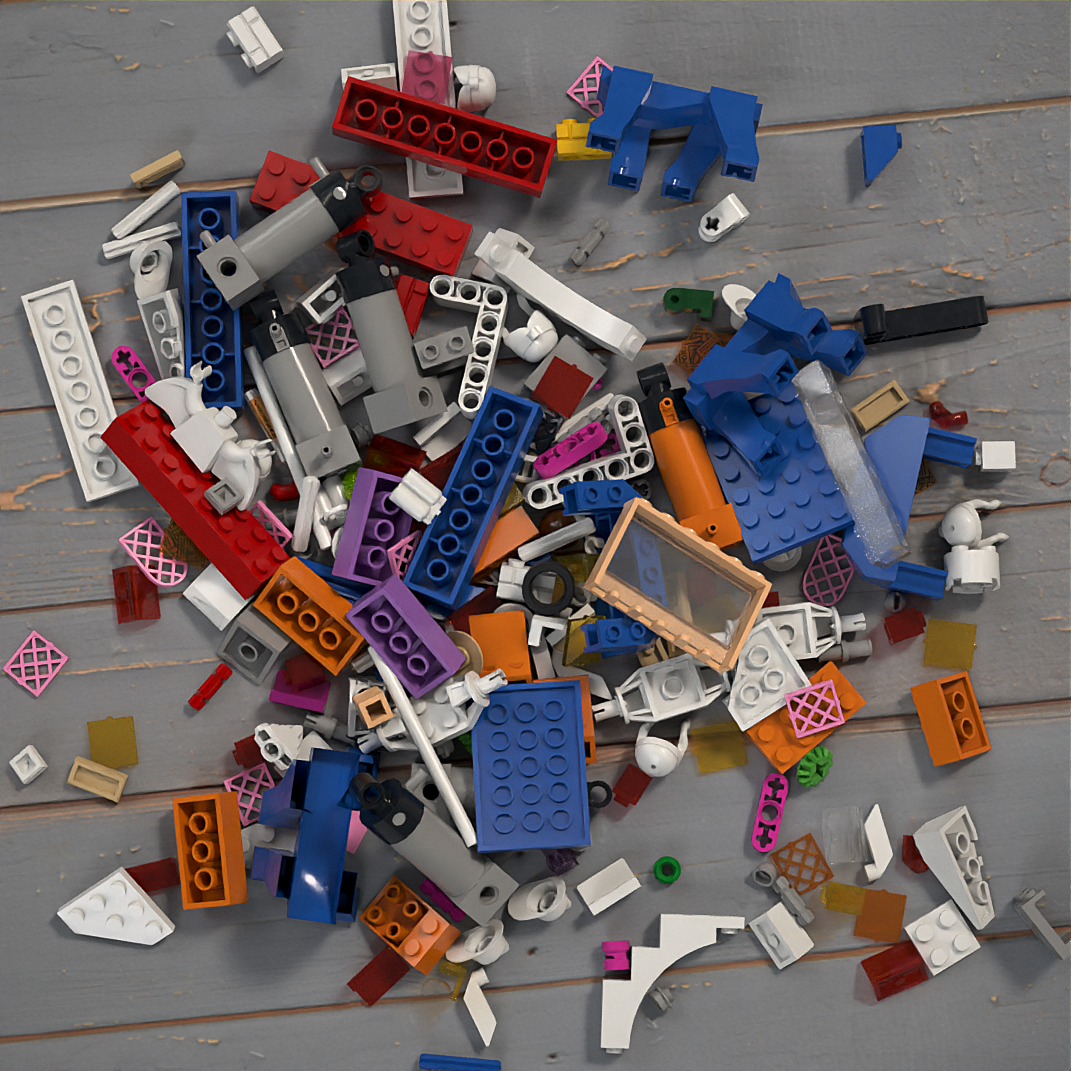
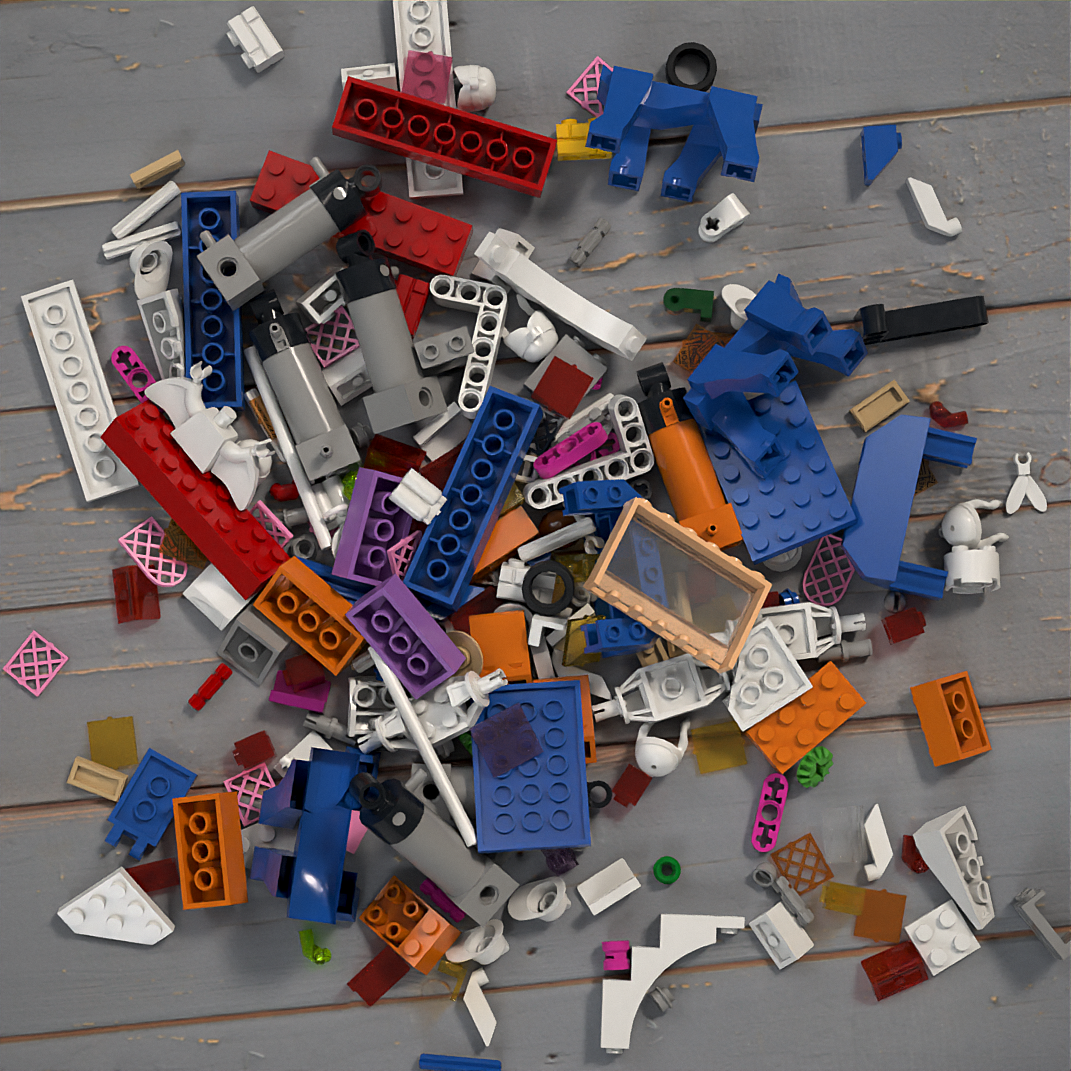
white tile [9,745,48,784] -> none
light grey tile [204,477,244,516] -> none
white rock [254,723,303,770] -> none
white axle [291,476,320,552] -> none
light nougat brick [351,686,394,729] -> none
bright pink window [784,679,845,738] -> none
clear brick [792,359,913,569] -> none
clear yellow piece [923,619,977,670] -> none
white brick [974,441,1016,472] -> none
none -> blue tile [105,748,198,861]
none -> clear neon green arm [298,929,332,965]
none -> clear purple hinge [469,702,544,778]
none -> black tyre [665,42,717,92]
none -> blue plate [777,588,800,606]
none -> white piece [906,177,962,237]
none -> white piece [1006,452,1047,514]

